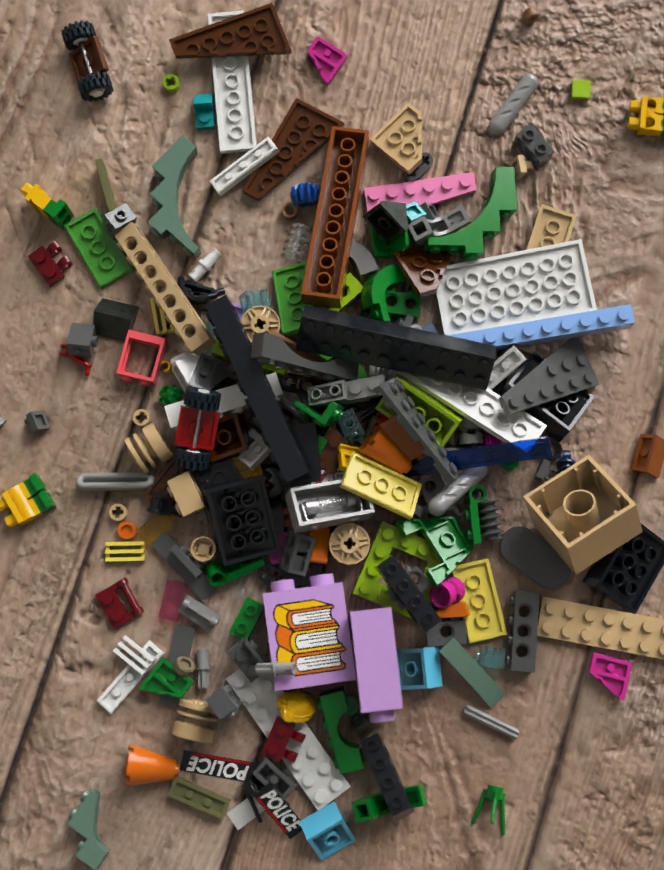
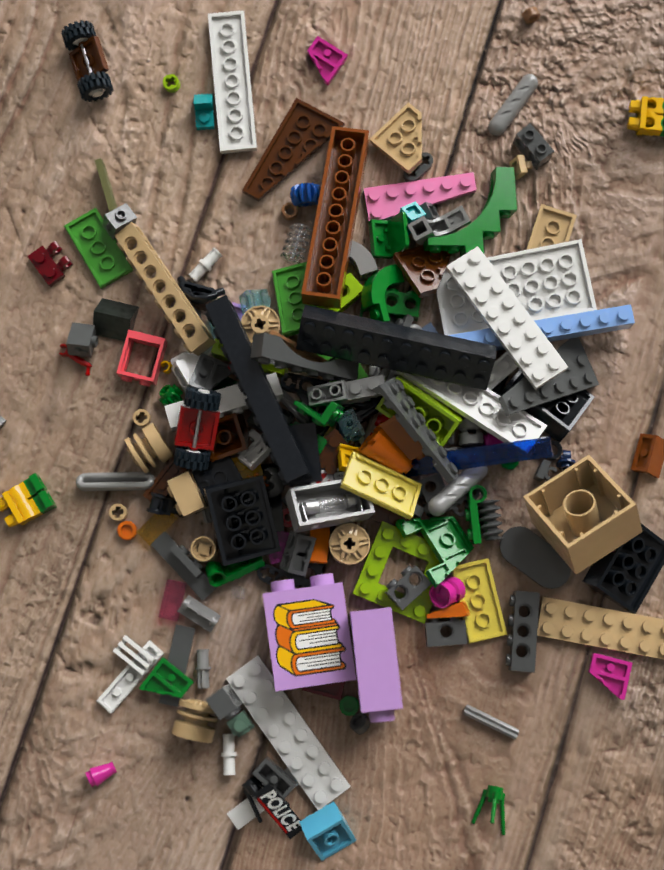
hips [20,183,74,230] -> none
dark grey tile [24,411,51,435] -> none
sand green arch [67,788,111,870] -> none
dark red plate [95,578,145,629] -> none
light yellow tile [105,541,145,562] -> none
orange cone [123,745,179,786] -> none
sand green arch [148,135,201,259] -> none
light yellow tile [150,298,175,336] -> none
olive plate [167,776,231,820] -> none
reddish brown wing [169,3,292,59] -> none
dark tan tile [174,656,195,676] -> none
sticker [180,750,258,782] -> none
white tile [209,137,280,196] -> none
dark grey bracket [226,636,271,683] -> none
green brick [229,597,265,640] -> none
light grey axle [255,661,297,677] -> none
dark red plate [261,716,306,762] -> none
yellow hair [276,690,316,723] -> none
green arch [317,686,364,774] -> none
green arch [351,784,427,823] -> none
black brick [360,733,415,820] -> none
pearl dark grey slope [362,201,408,243] -> none
black brick [374,555,442,633] -> none
medium azure slope [396,646,443,690] -> none
sand green slope [438,637,505,708] -> none
clear light blue brick [475,647,506,669] -> none
lime tile [571,80,591,100] -> none
none -> dark pink cone [85,762,117,787]
none -> white pin [221,734,237,775]
none -> sand green brick [226,710,255,738]
none -> white plate [446,246,568,390]

